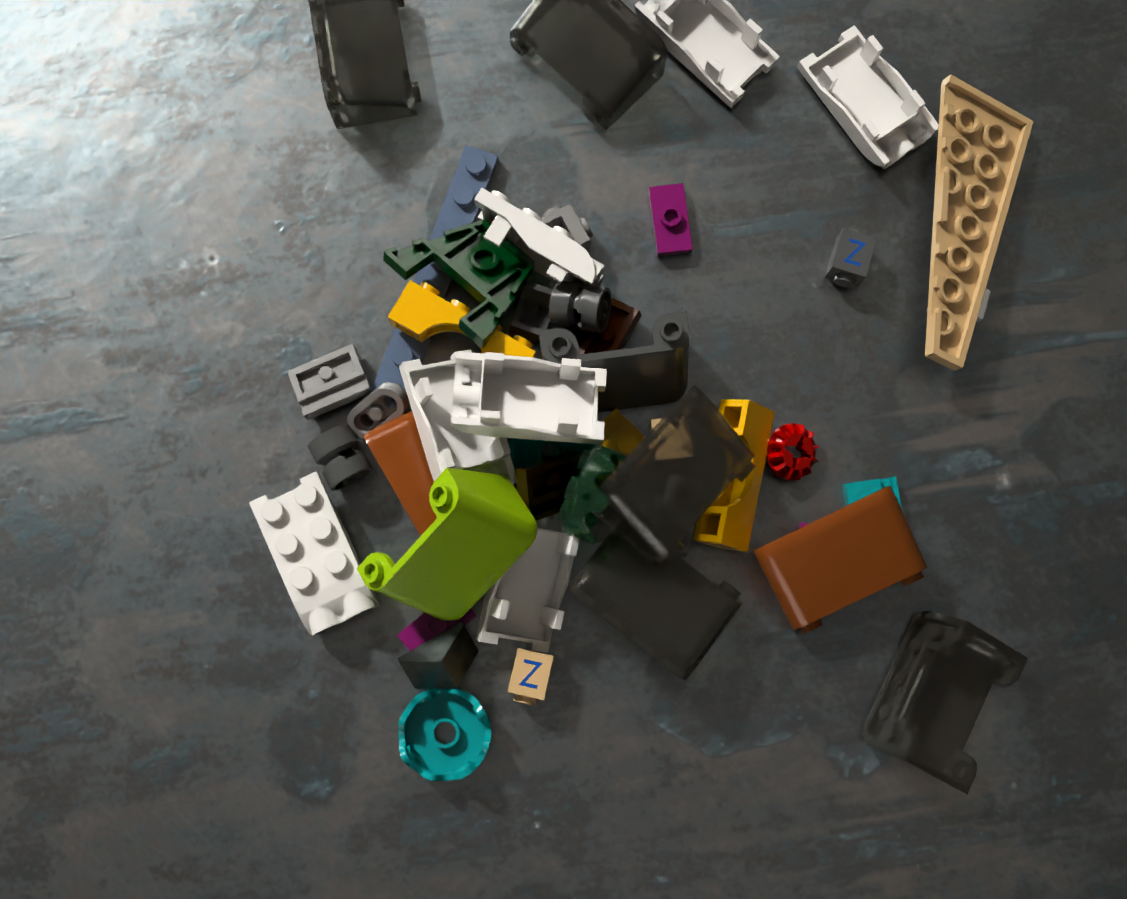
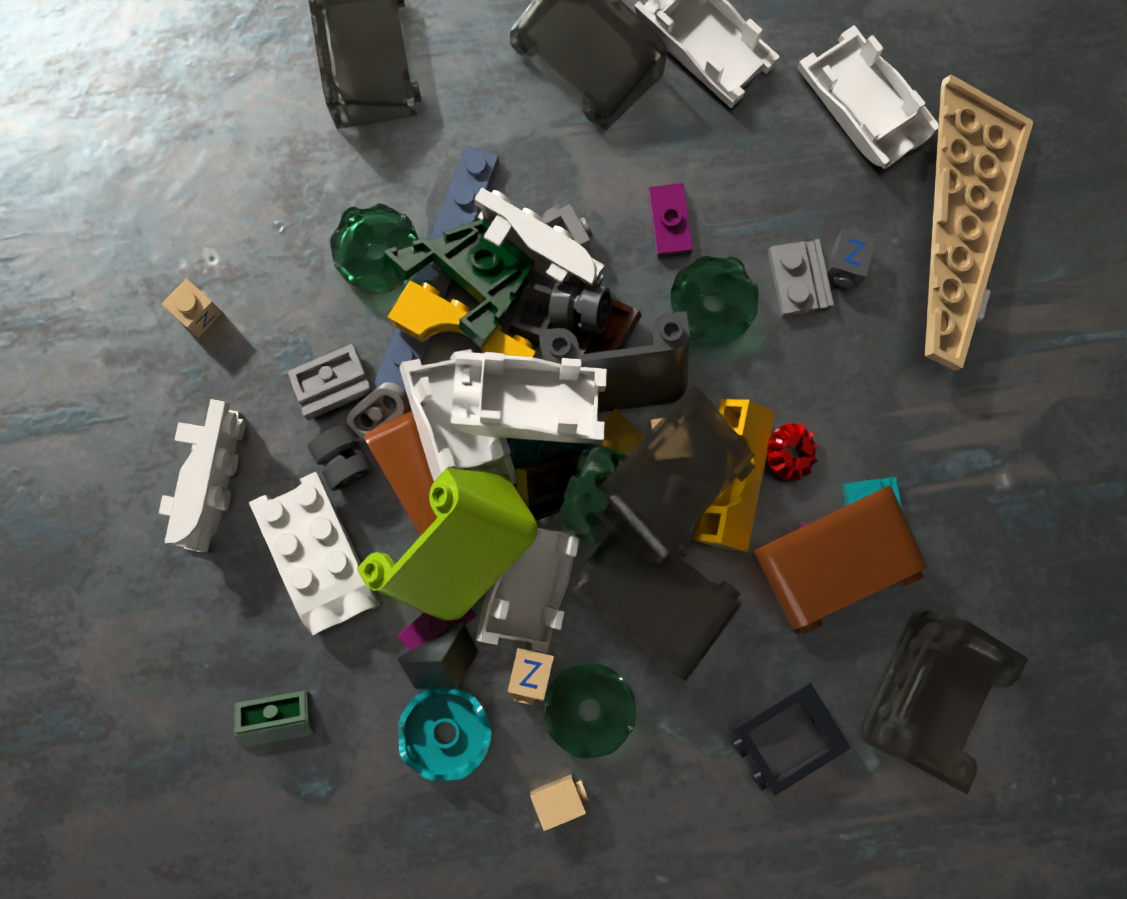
none -> white piece [158,399,246,553]
none -> tan brick [162,278,223,338]
none -> dark green slope [234,690,313,748]
none -> clear green plate [330,203,418,294]
none -> tan brick [530,774,590,831]
none -> clear green plate [543,663,637,759]
none -> clear green plate [669,256,759,347]
none -> black window [730,682,851,796]
none -> light grey plate [768,238,834,317]

